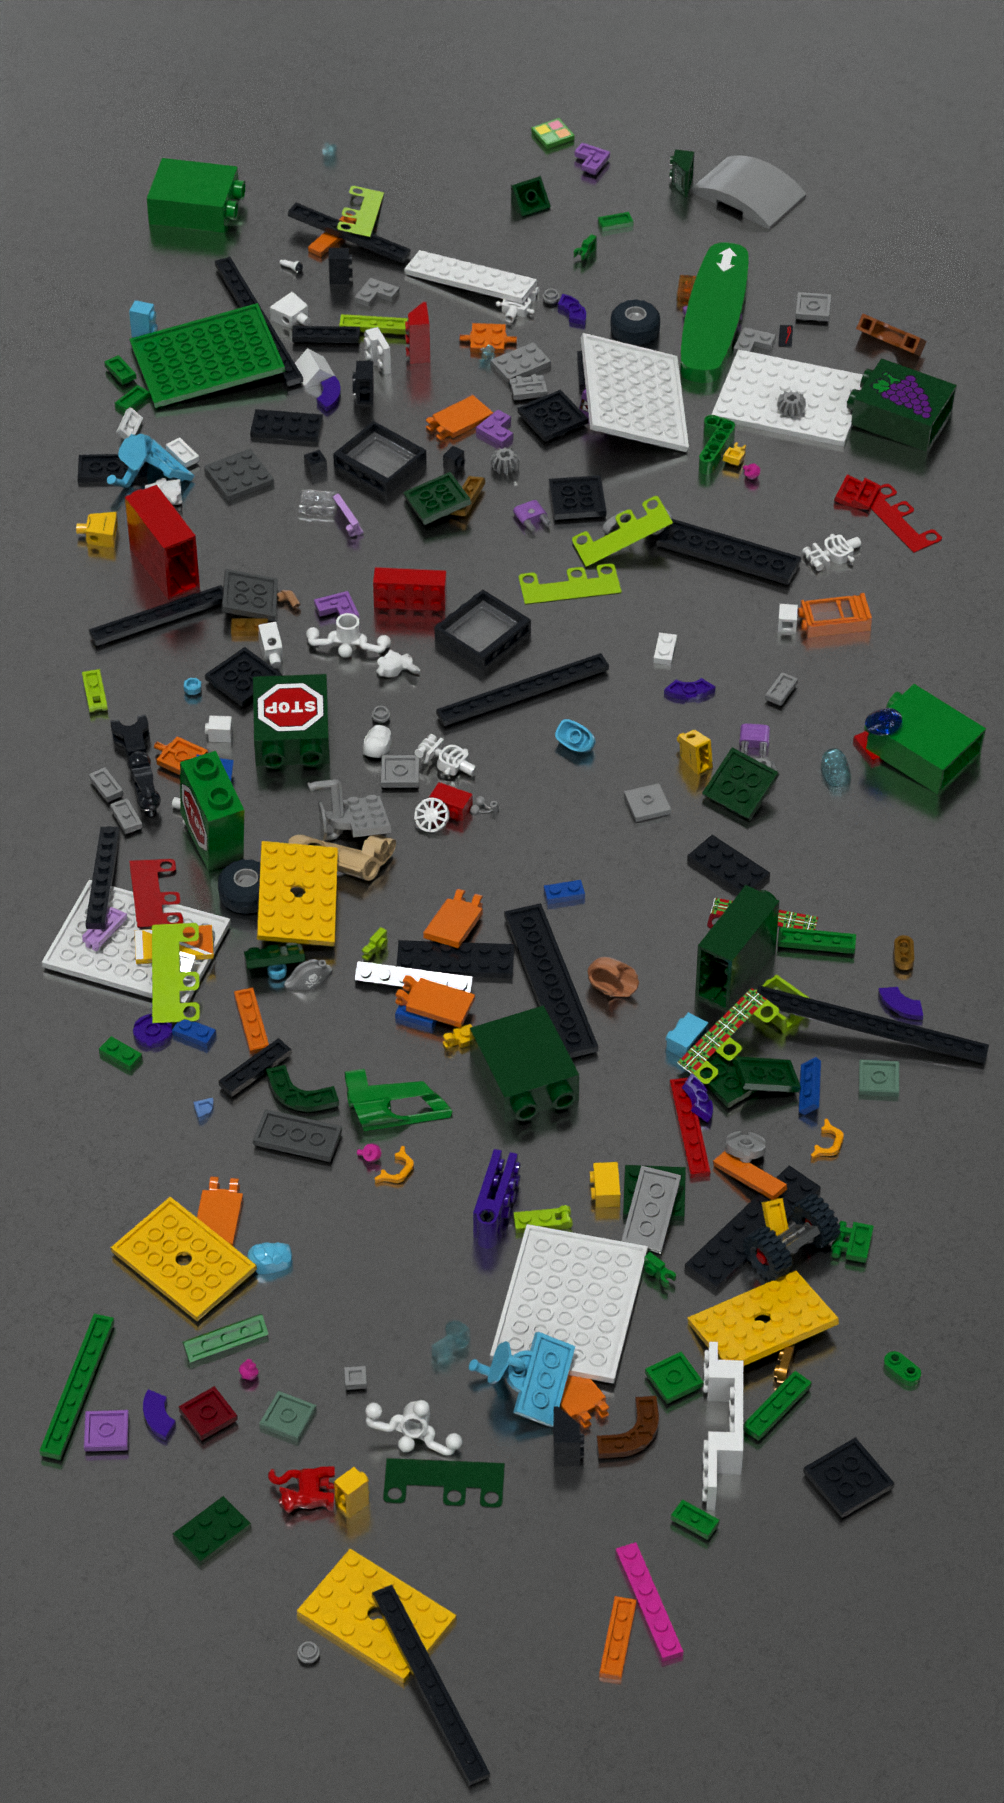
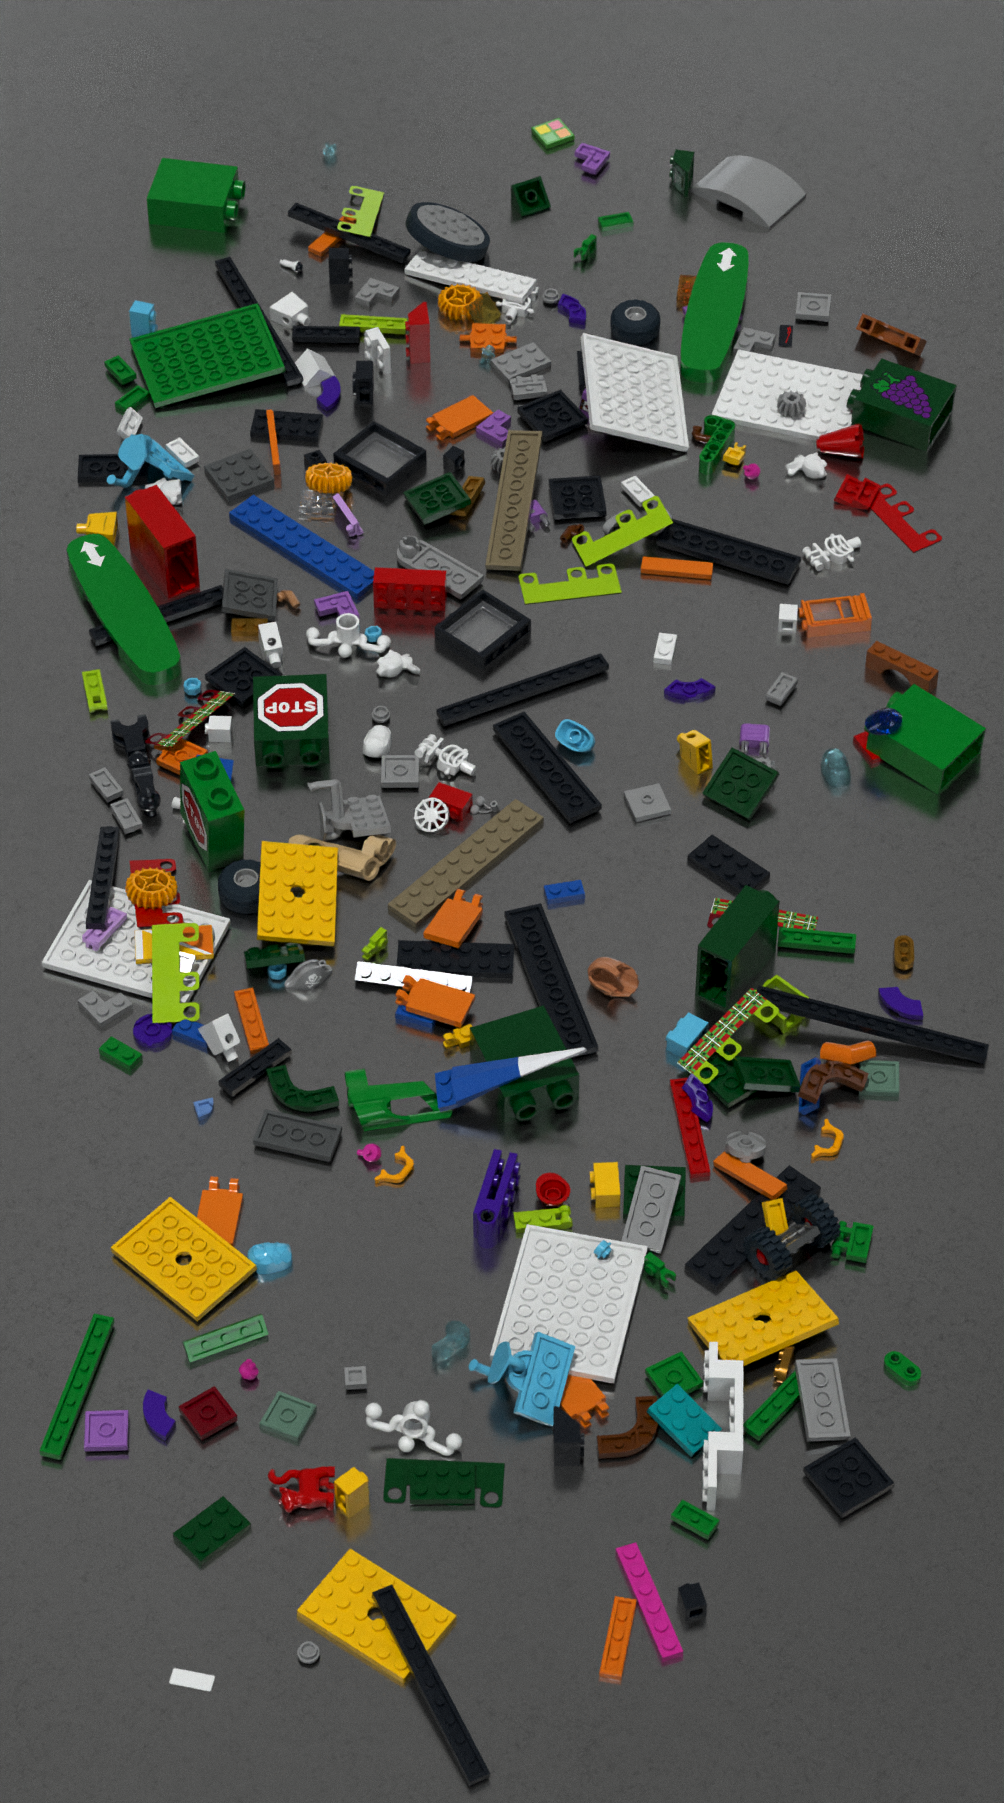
none -> green piece [67,534,181,685]
none -> light grey plate [77,990,133,1028]
none -> light orange gear [125,867,177,909]
none -> piece [145,690,235,747]
none -> white sticker [169,1668,215,1691]
none -> white torso [198,1013,240,1062]
none -> blue plate [229,495,374,599]
none -> orange tile [266,409,281,475]
none -> light orange gear [305,463,352,494]
none -> medium azure tile [364,626,383,642]
none -> dark tan plate [388,799,544,928]
none -> light grey plate [397,535,484,600]
none -> wheel [405,202,490,262]
none -> dark green plate [410,1462,475,1505]
none -> blue plate [435,1047,587,1112]
none -> light orange gear [438,283,482,321]
none -> clear yellow piece [465,292,501,324]
none -> dark tan plate [485,430,543,571]
none -> black plate [493,711,602,823]
none -> red piece [536,1173,571,1207]
none -> reddish brown arm [560,524,585,543]
none -> medium azure plate [593,1240,612,1259]
none -> white plate [621,476,655,507]
none -> orange tile [641,556,713,579]
none -> teal plate [646,1384,722,1457]
none -> black brick [677,1582,707,1621]
none -> reddish brown arm [691,425,711,443]
none -> white animal [785,453,827,479]
none -> light grey plate [794,1358,851,1441]
none -> reddish brown plate [797,1061,869,1104]
none -> red cone [816,424,864,458]
none -> orange brick [820,1040,876,1065]
none -> dark orange arch [865,641,939,693]

